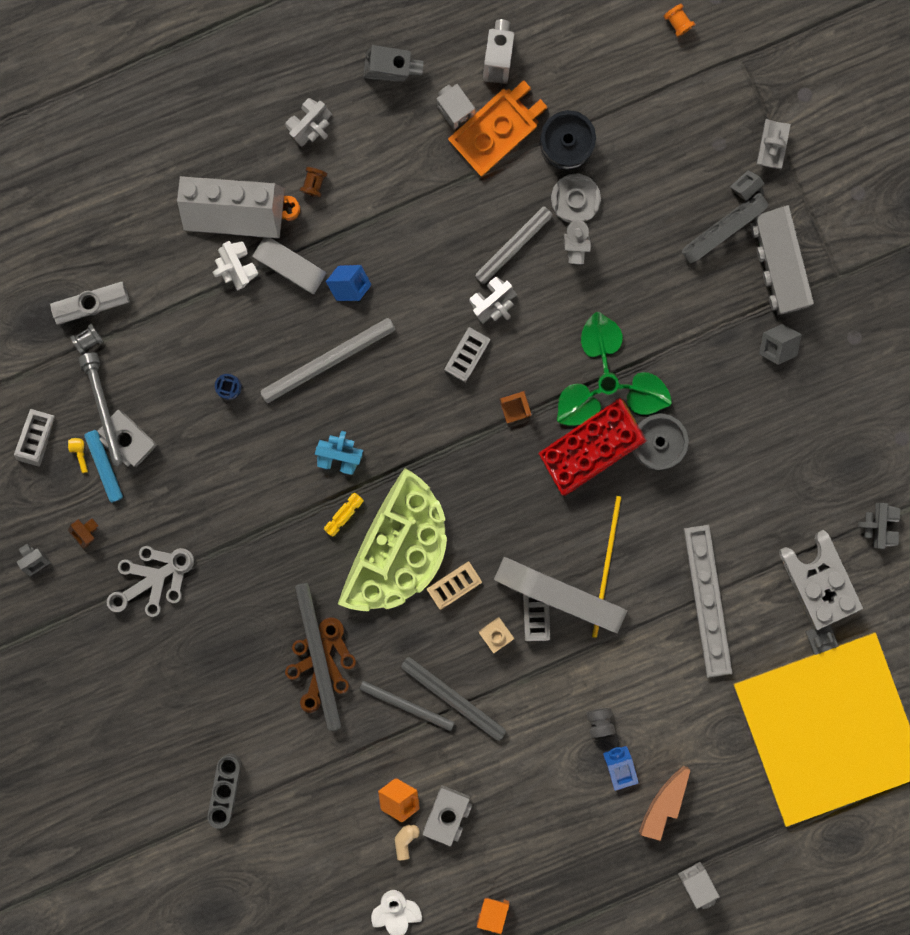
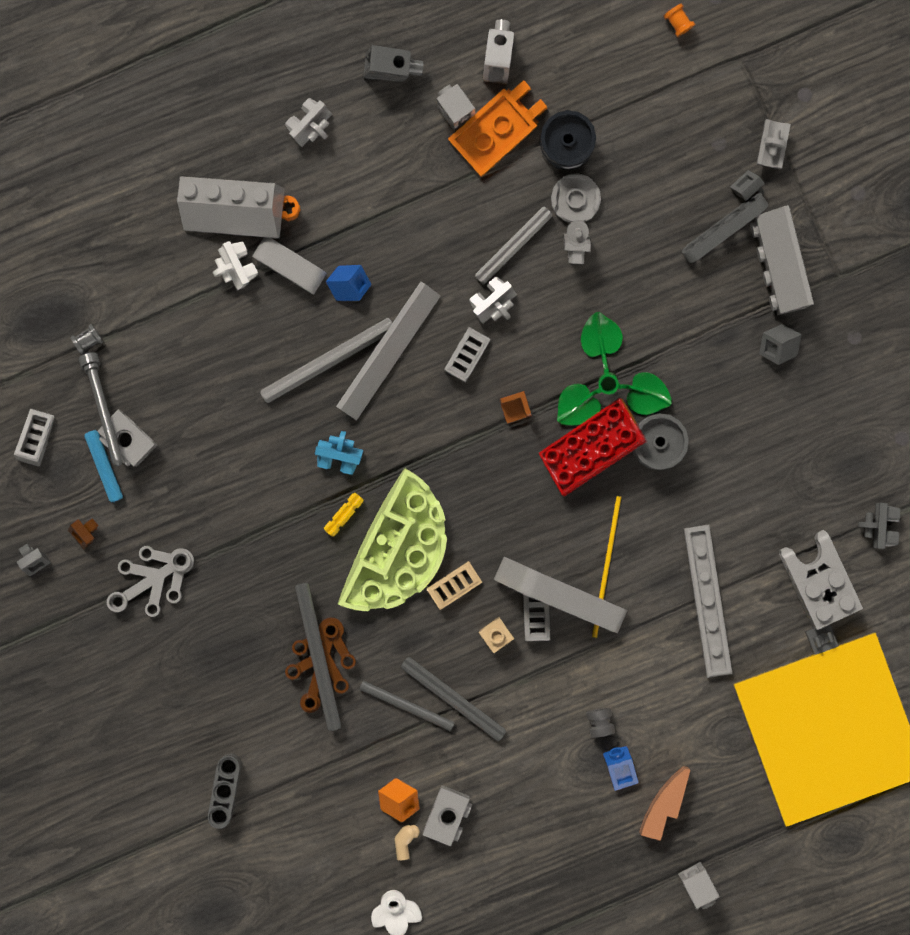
light grey piece [50,281,130,325] -> none
yellow hand [68,438,88,473] -> none
dark blue wheel [214,374,242,400] -> none
reddish brown bush [299,167,328,198] -> none
orange panel [477,898,509,934] -> none
none -> light grey tile [336,282,440,420]

